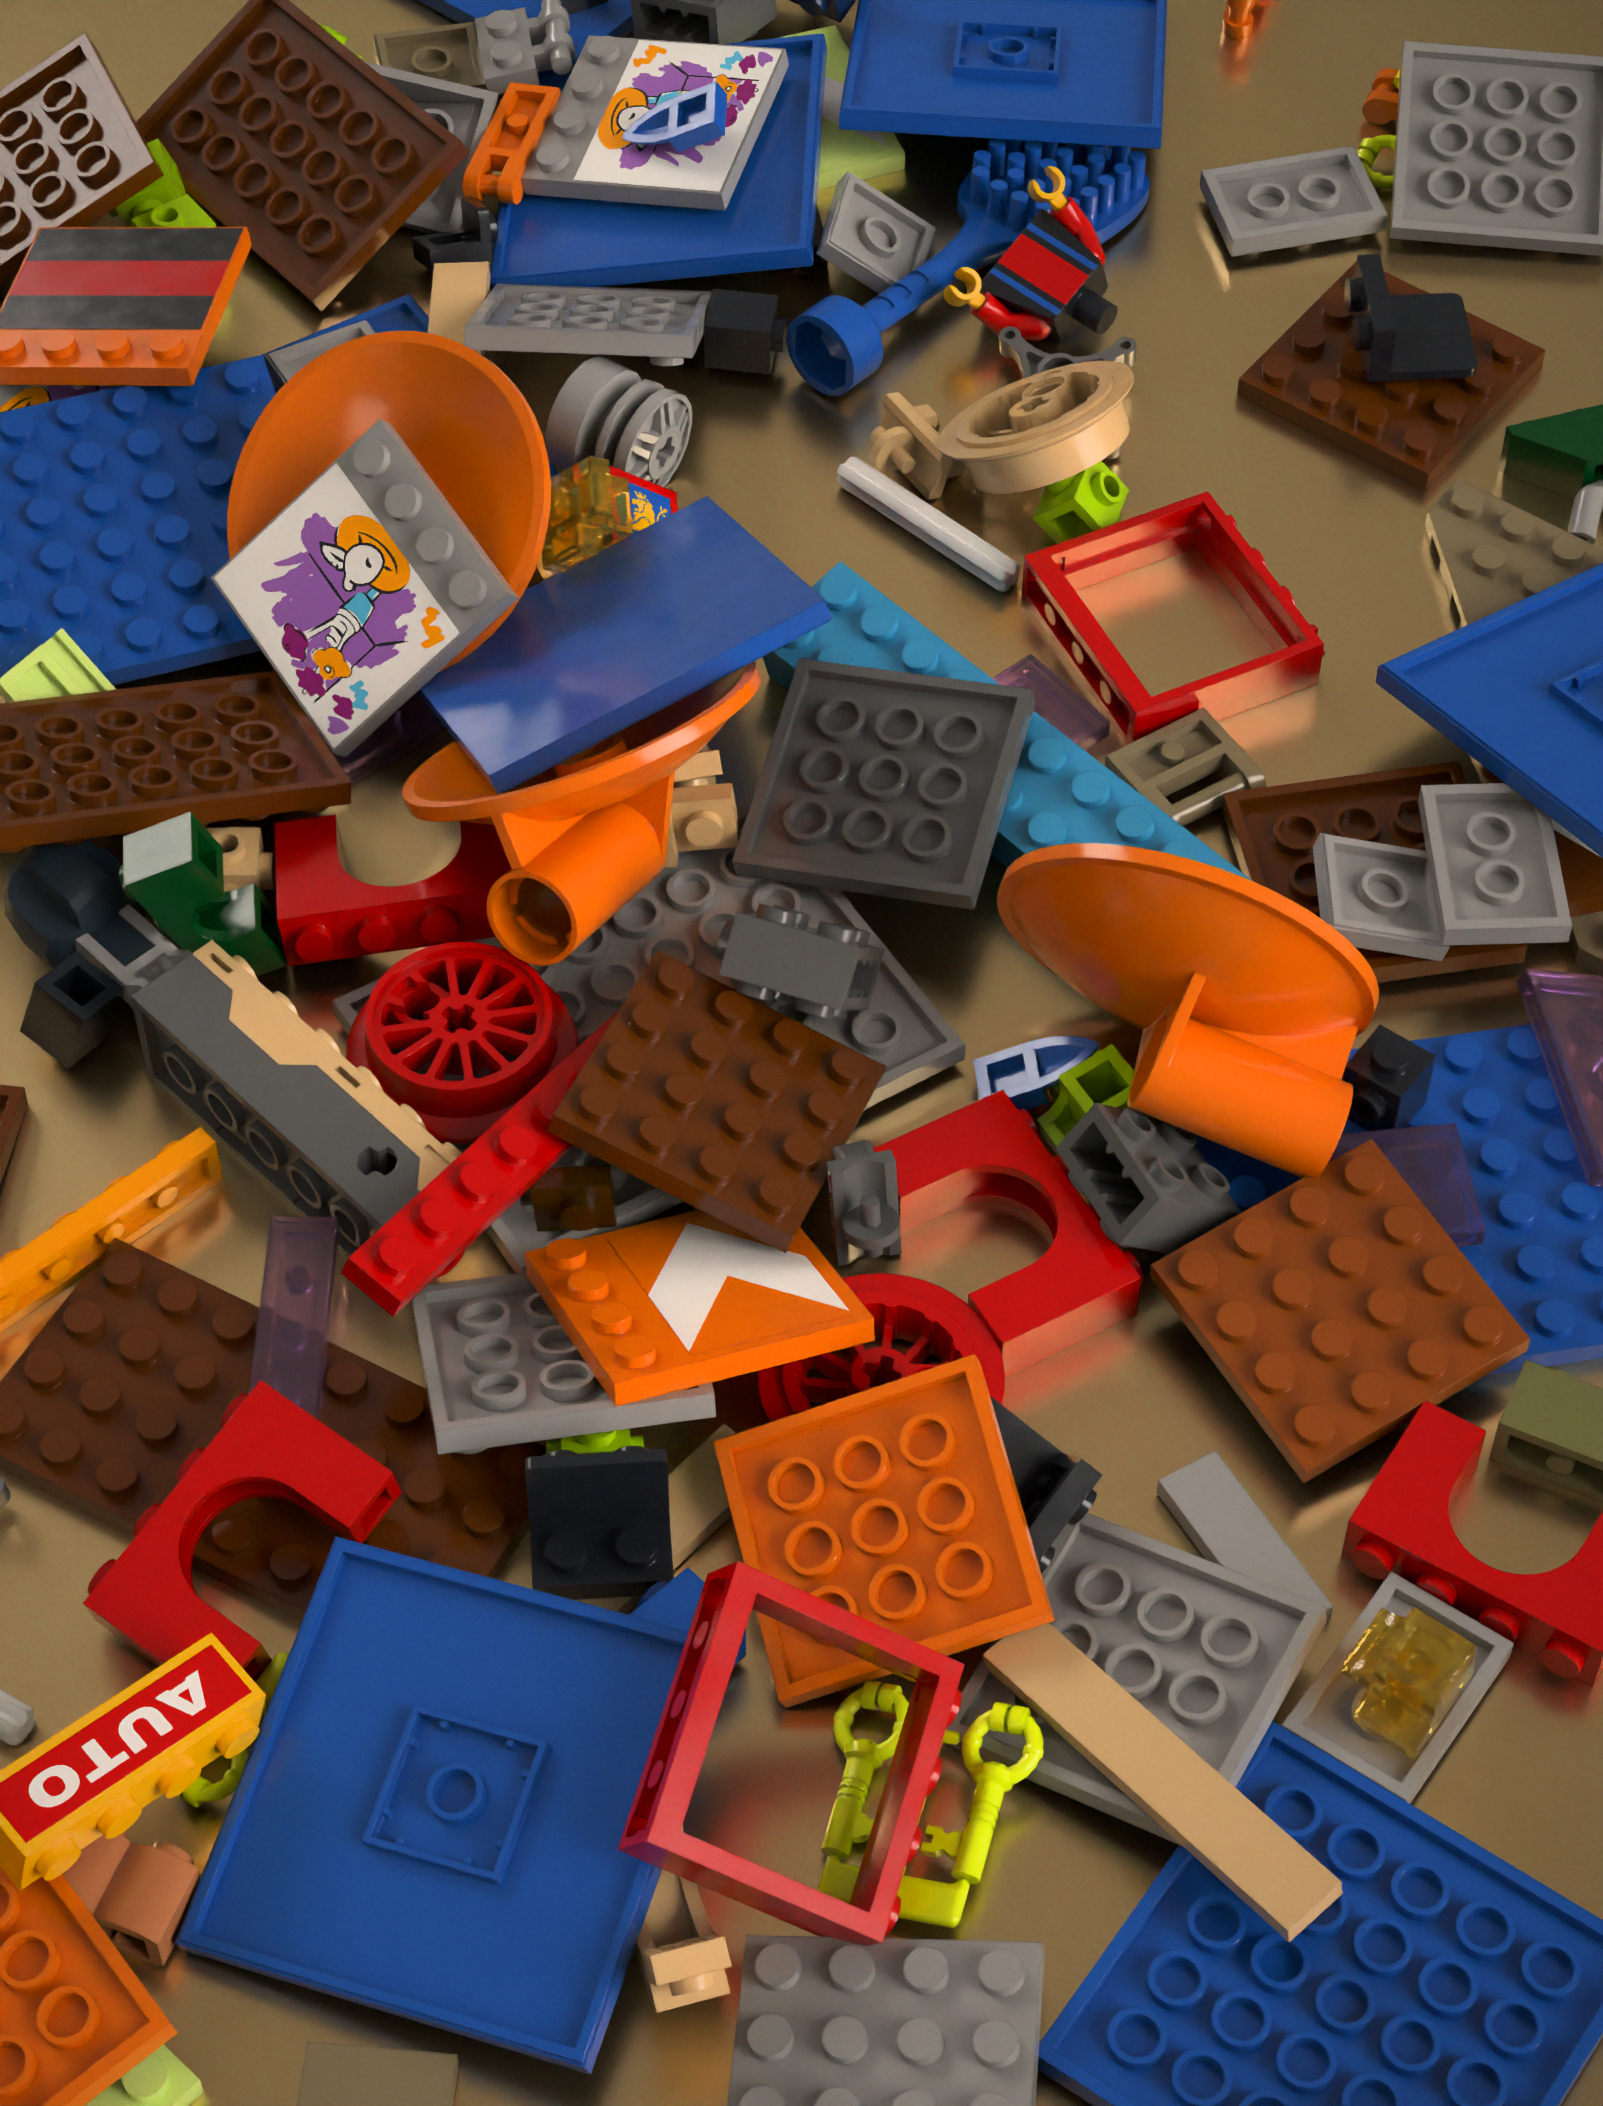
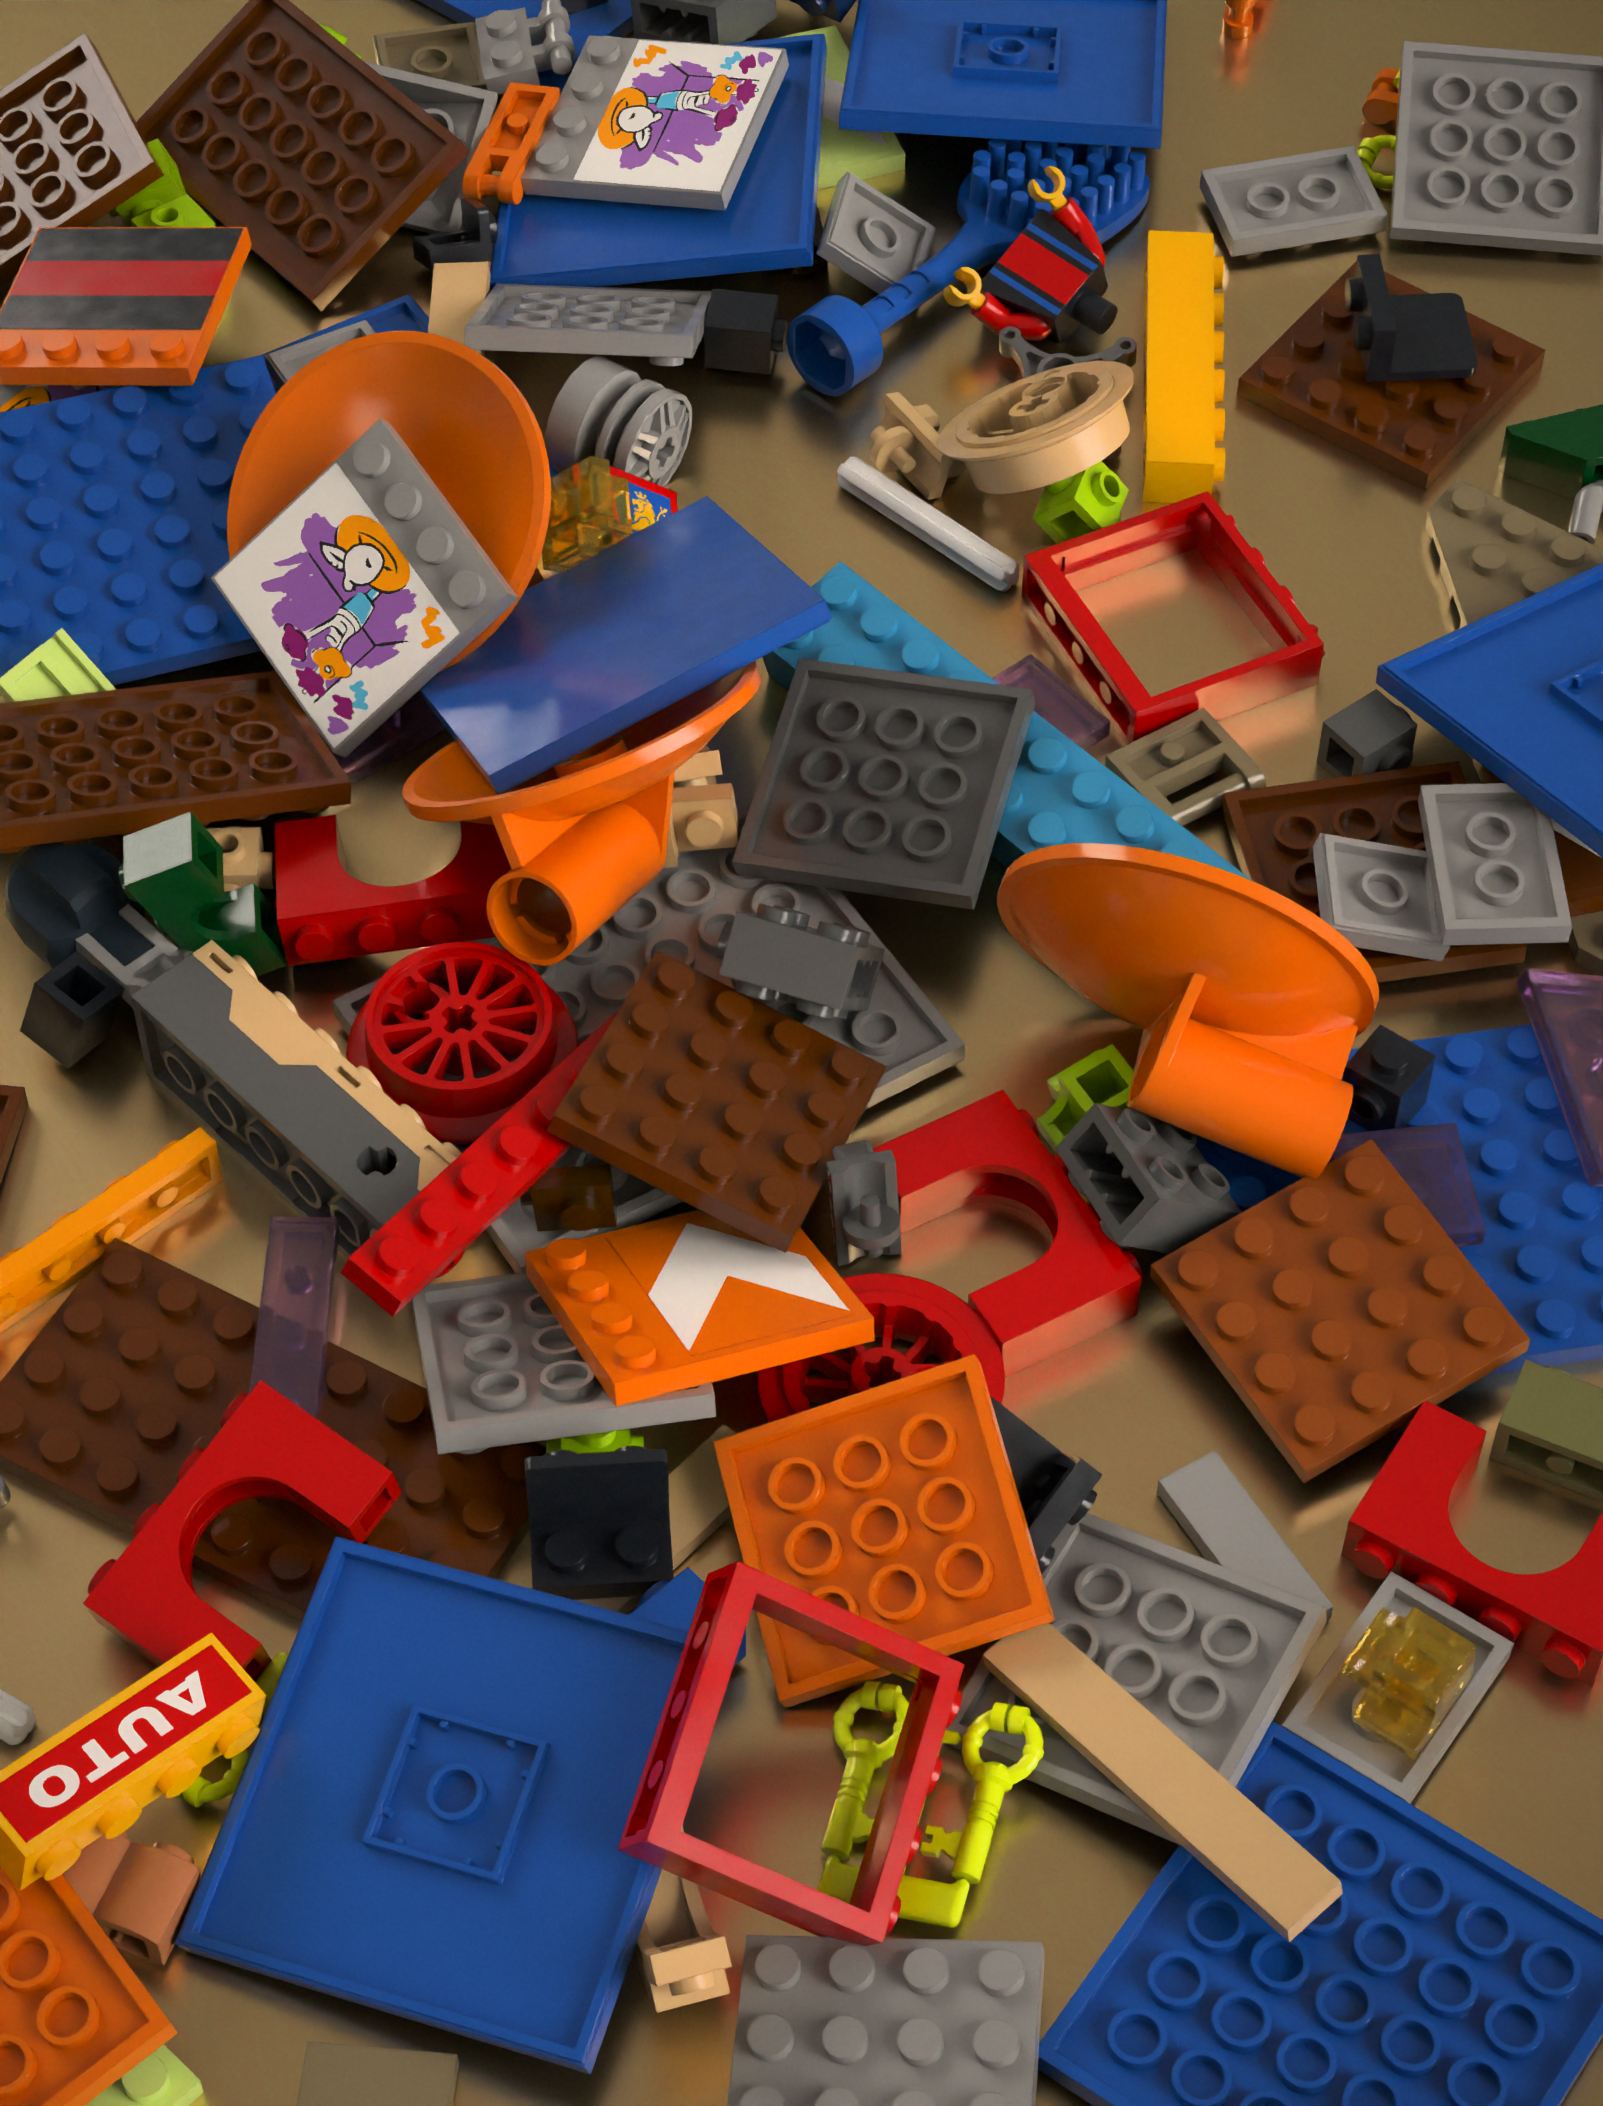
blue plate [622,81,727,153] -> none
blue plate [973,1036,1100,1110] -> none
none -> yellow brick [1142,230,1225,503]
none -> dark grey brick [1317,689,1418,778]

